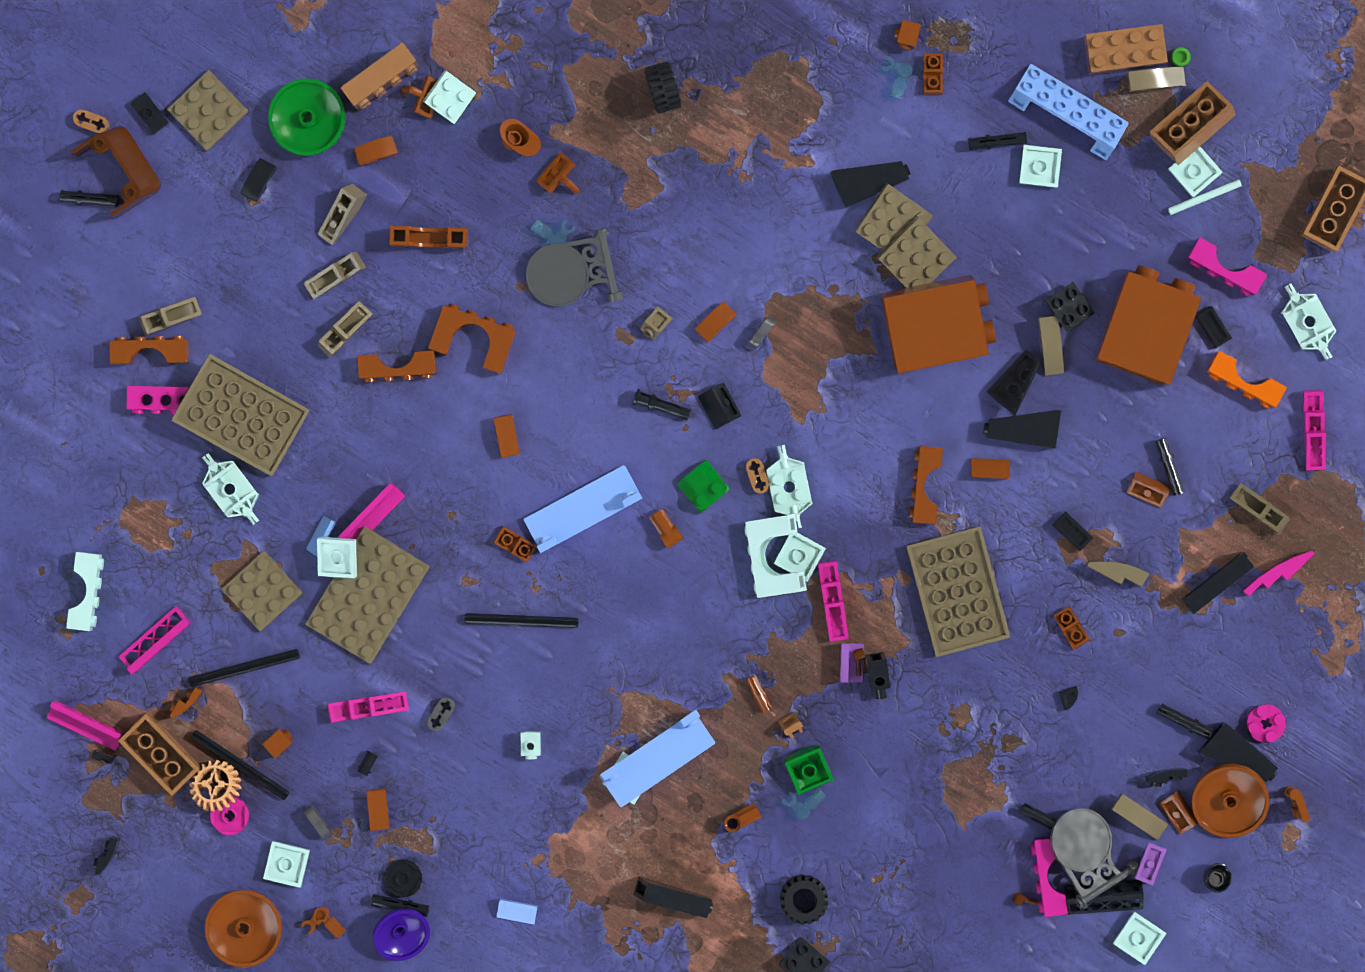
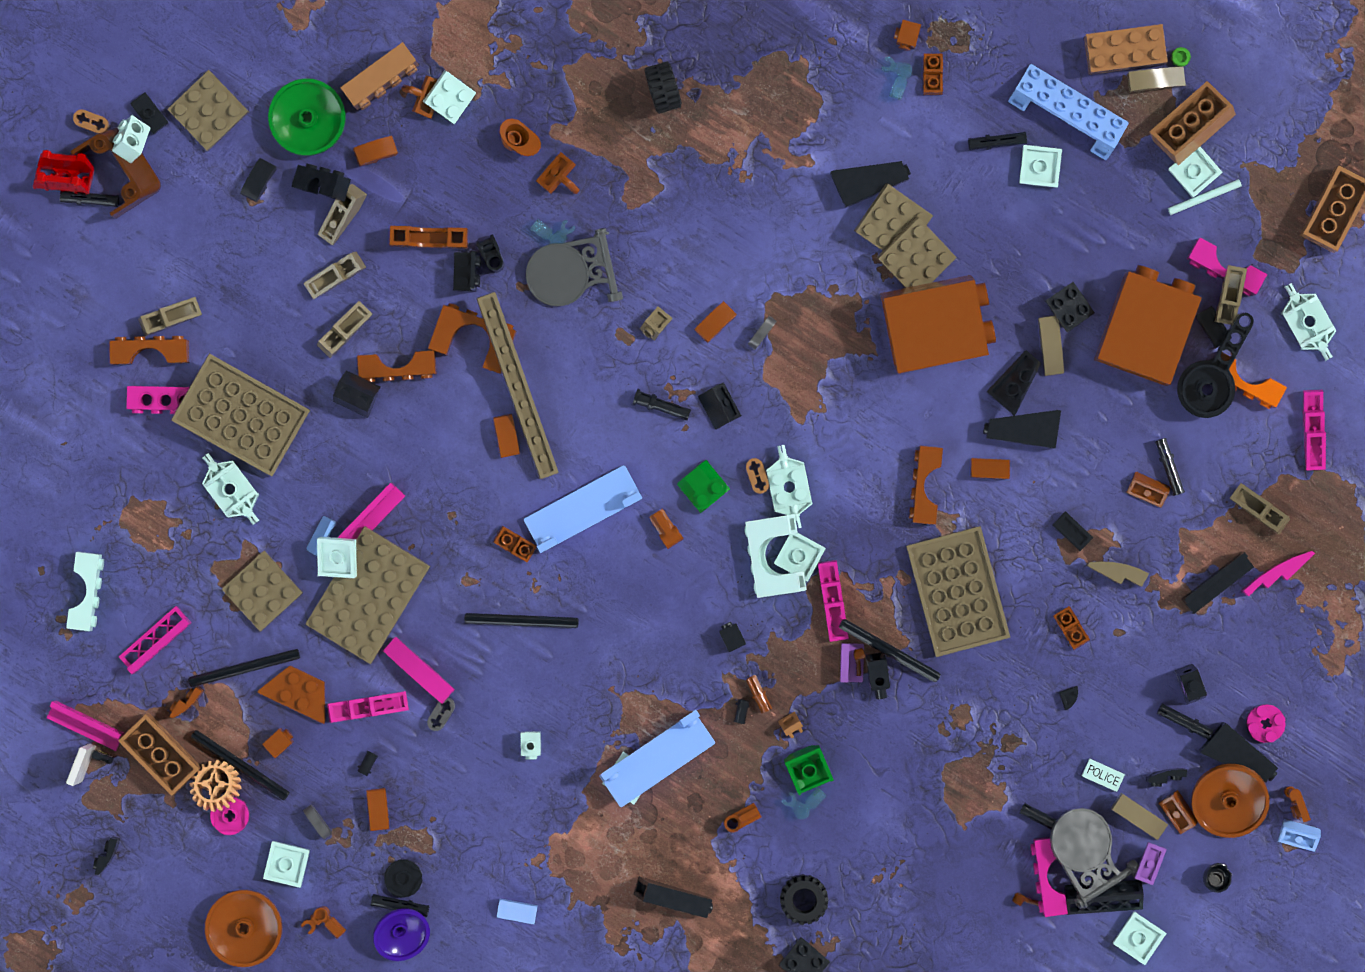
none -> red piece [33,150,94,194]
none -> white tile [66,744,96,786]
none -> light aqua brick [112,115,150,163]
none -> dark orange wing [257,665,326,724]
none -> black arch [291,163,351,201]
none -> black slope [333,370,381,418]
none -> dark pink slope [383,637,455,704]
none -> black bracket [453,251,481,292]
none -> black piece [476,234,505,273]
none -> dark tan plate [476,292,559,479]
none -> black brick [719,622,746,652]
none -> black pin [733,699,751,724]
none -> black axle [839,619,941,682]
none -> light aqua tile [1081,758,1125,792]
none -> black torso [1174,664,1207,705]
none -> black beam [1177,312,1254,418]
none -> dark tan slope [1214,265,1247,325]
none -> light blue slope [1278,819,1321,852]

